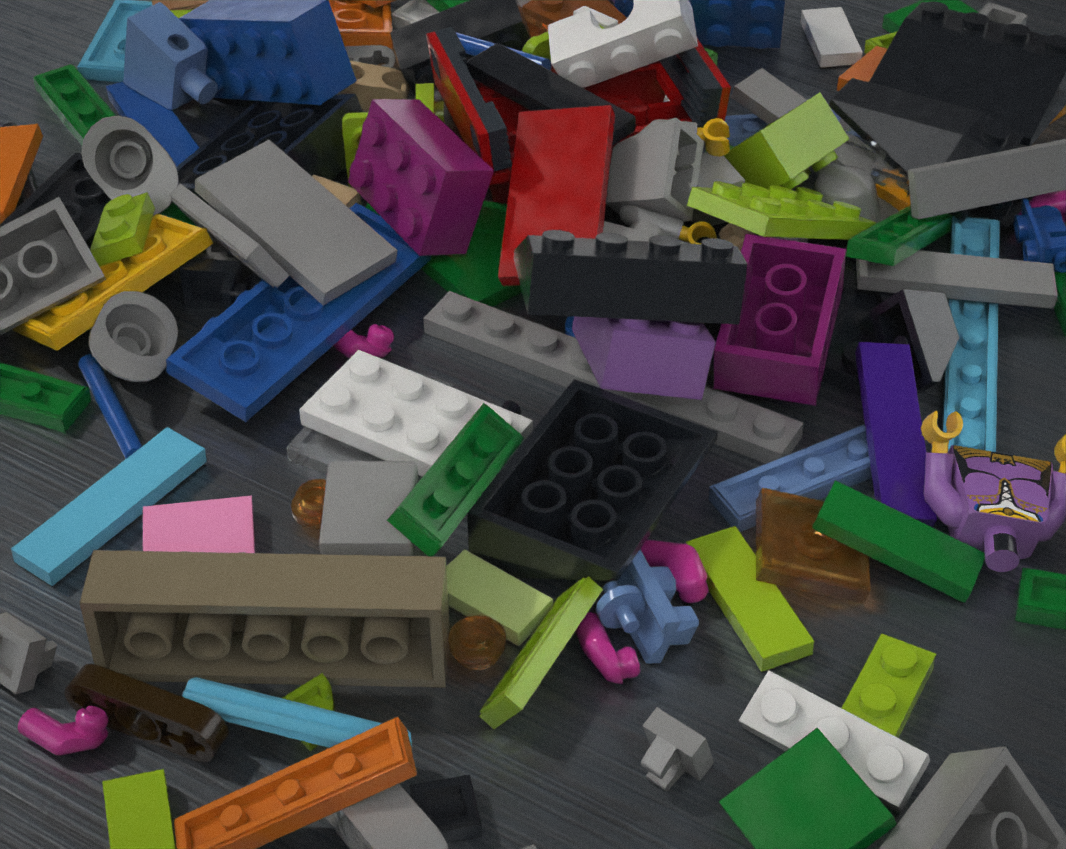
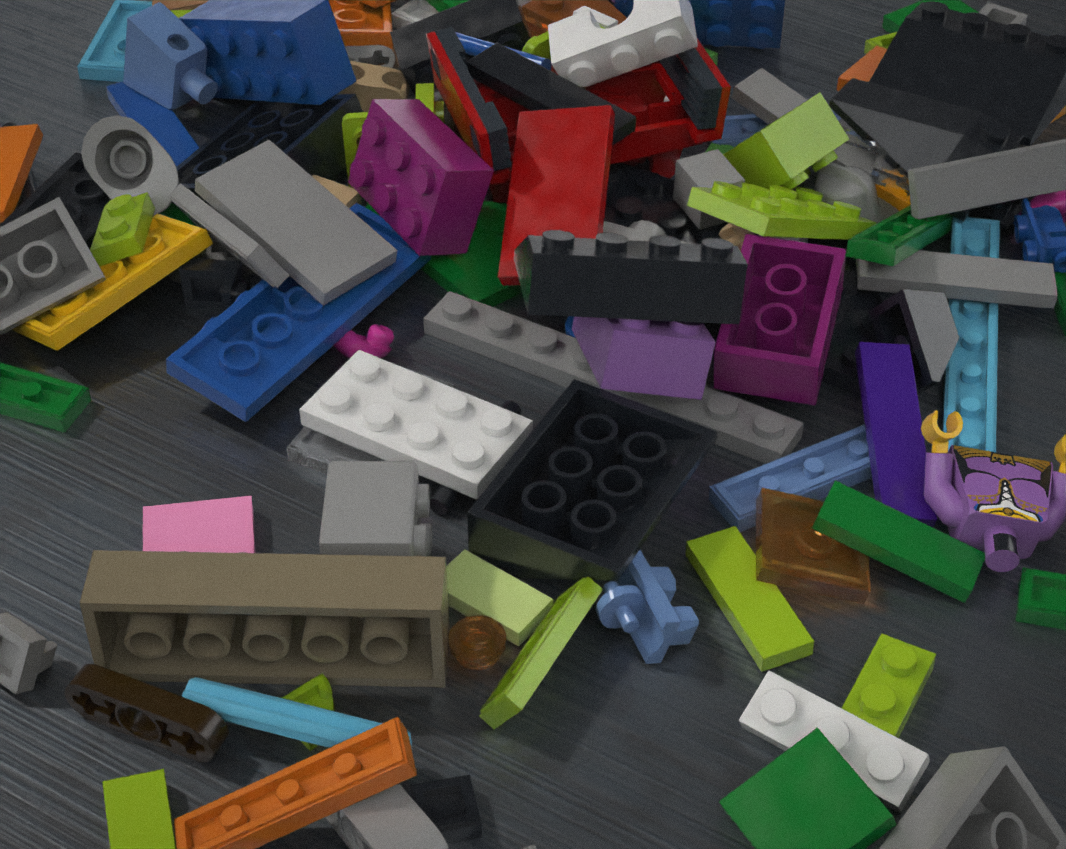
medium azure tile [11,427,207,586] -> none
dark pink arm [18,706,109,756] -> none
green tile [33,64,116,146] -> none
blue bar [78,354,142,459] -> none
light grey piece [88,291,178,382] -> none
clear orange plate [291,479,326,529] -> none
green tile [387,403,524,556] -> none
dark pink arm [575,612,641,684] -> none
light grey torso [606,118,730,244] -> none
dark pink arm [641,540,709,603] -> none
light grey tile [641,707,714,791] -> none
white tile [800,7,862,68] -> none

